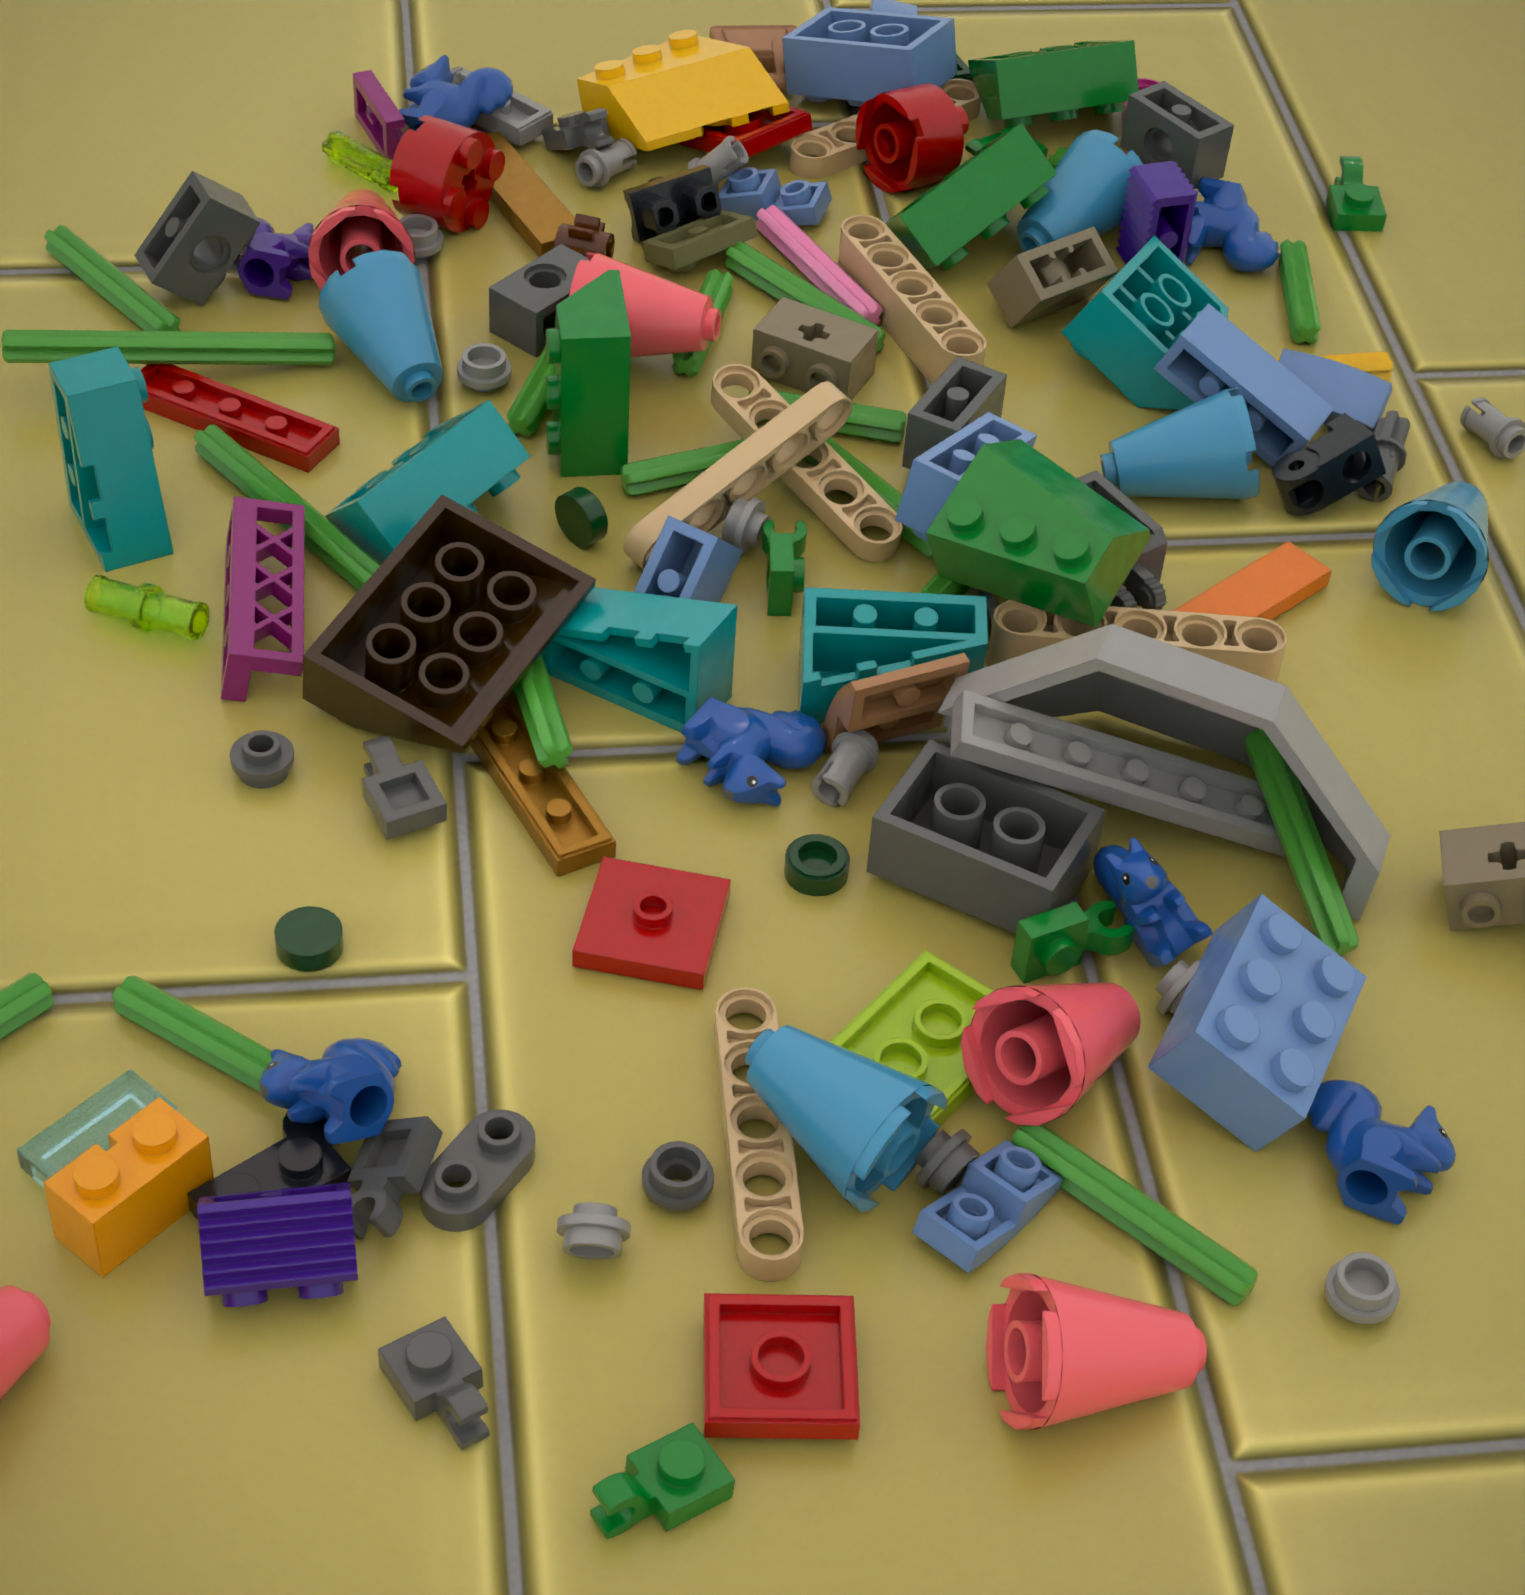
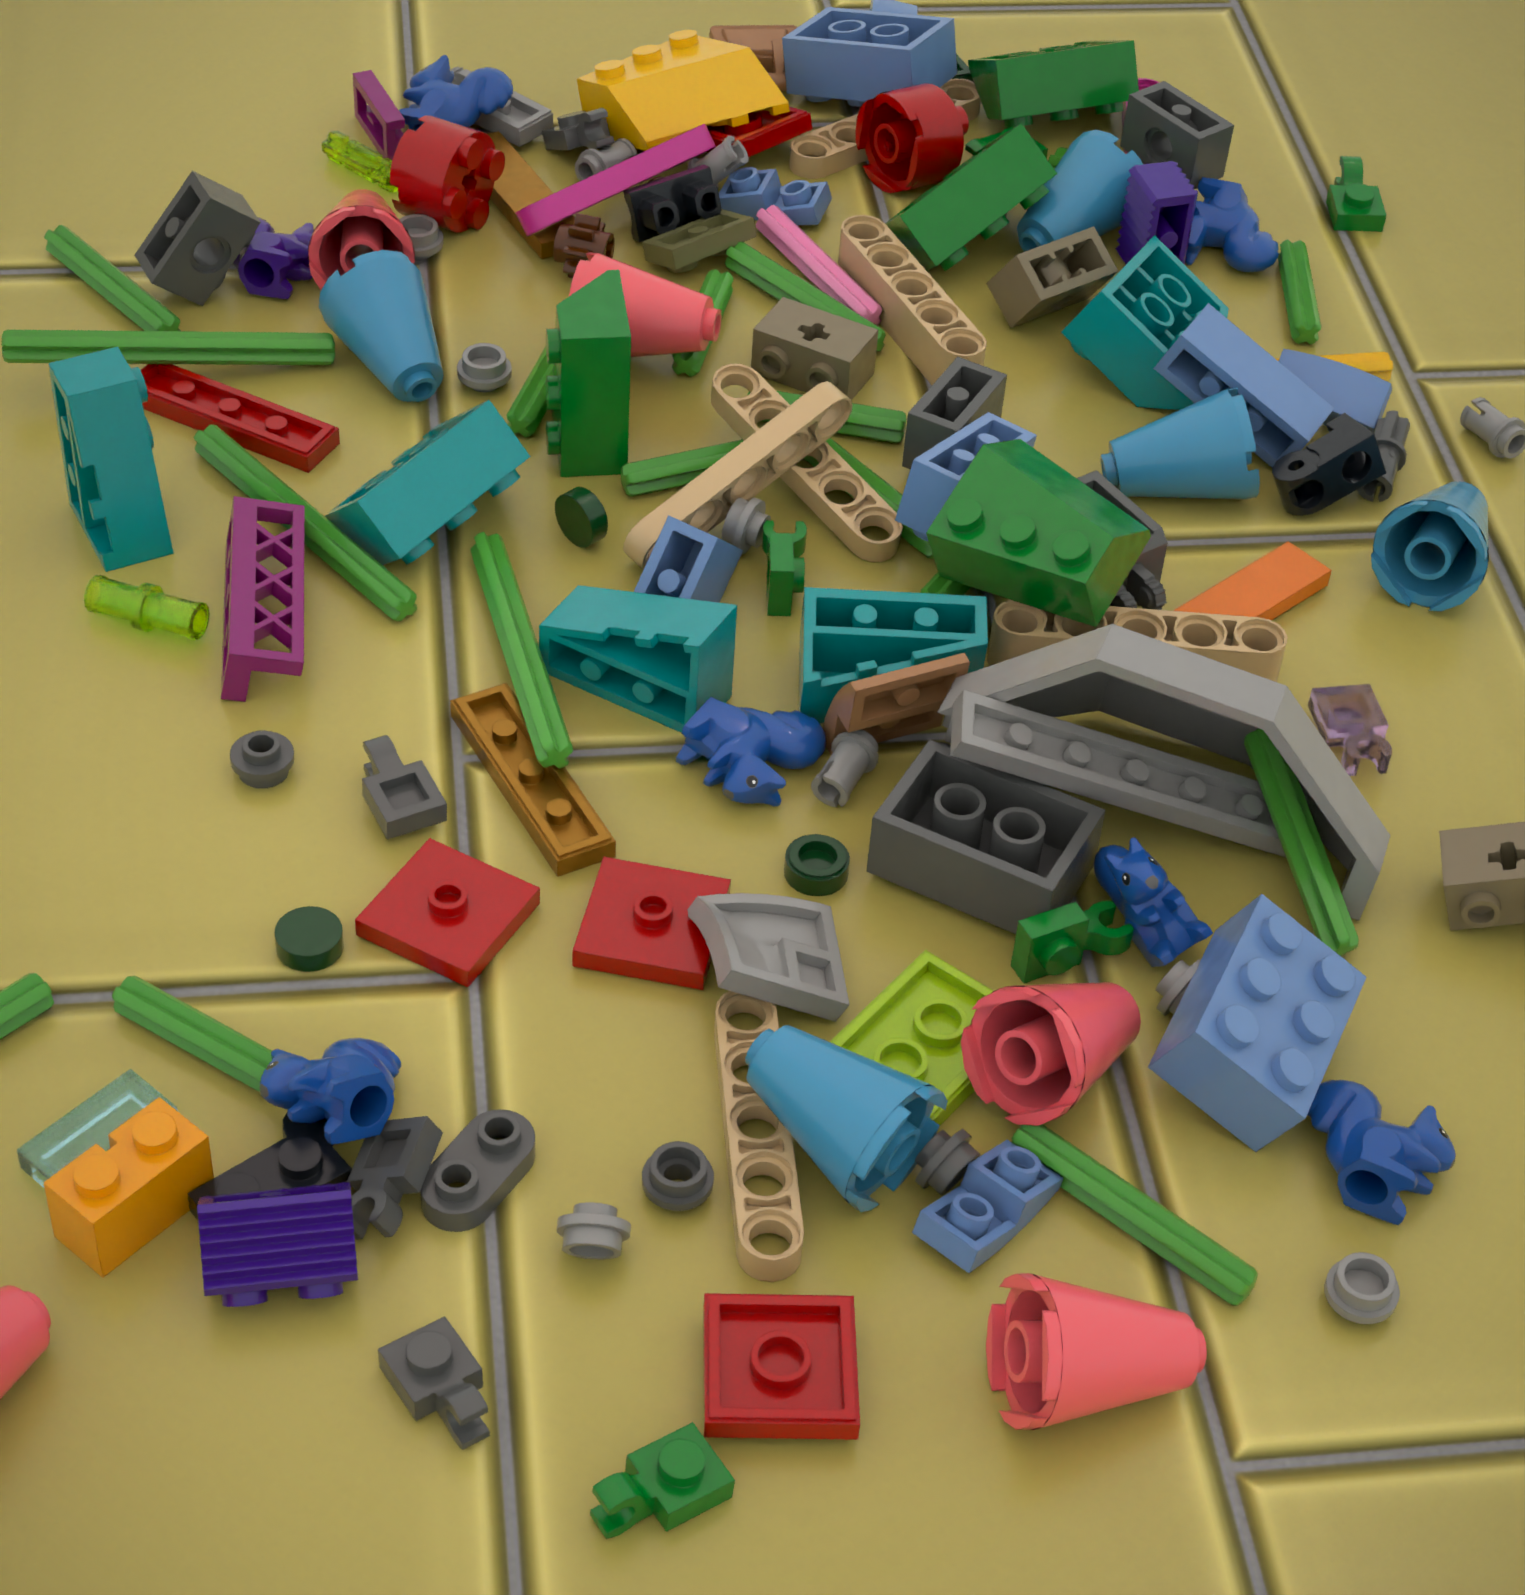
dark brown slope [302,494,596,753] -> none
dark grey brick [489,244,589,358] -> none
none -> red plate [355,838,540,987]
none -> dark pink beam [516,124,716,236]
none -> light grey plate [687,893,850,1022]
none -> plate [1308,684,1392,776]

